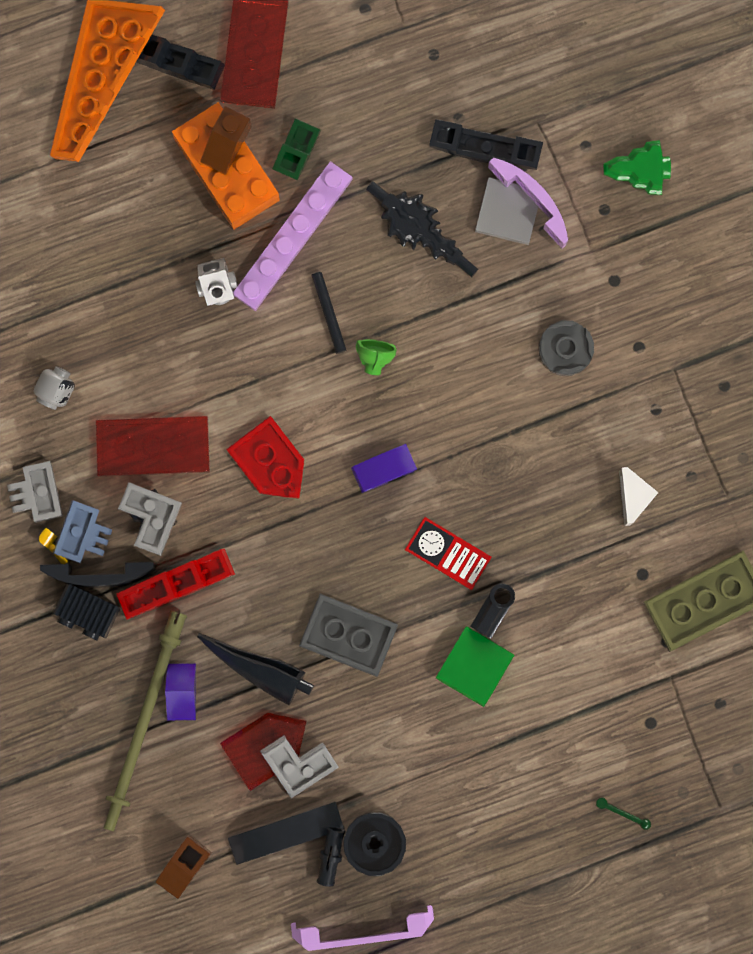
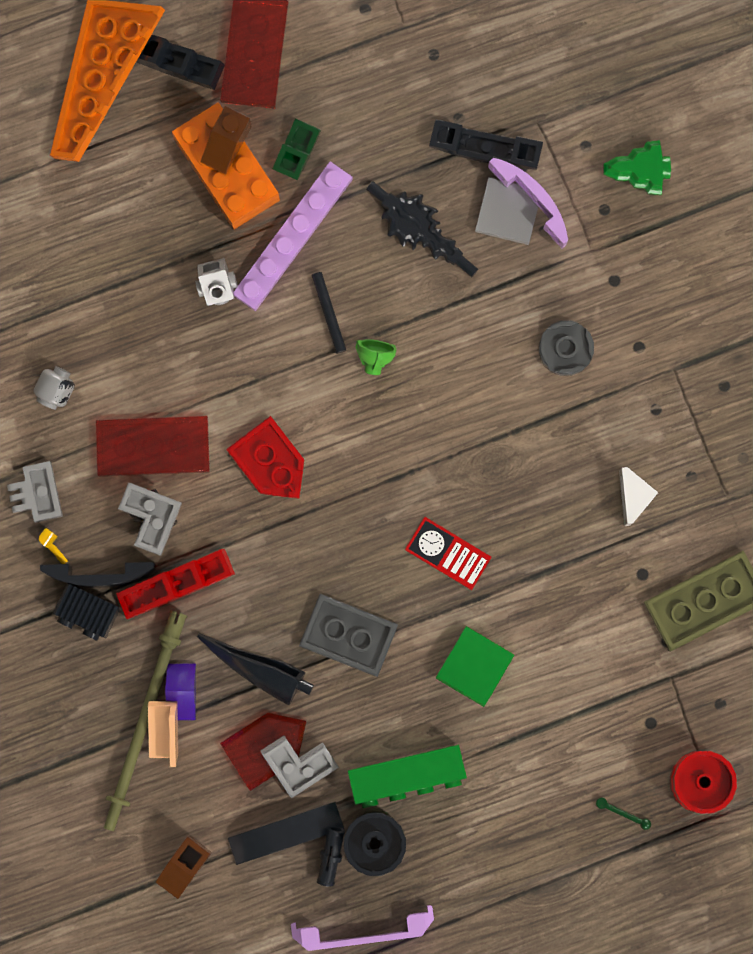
sand blue hinge [53,501,112,563] -> none
dark purple slope [351,444,417,493] -> none
black piece [470,584,515,639] -> none
none -> light nougat panel [148,701,178,767]
none -> green brick [348,745,467,808]
none -> red wheel [670,751,737,814]

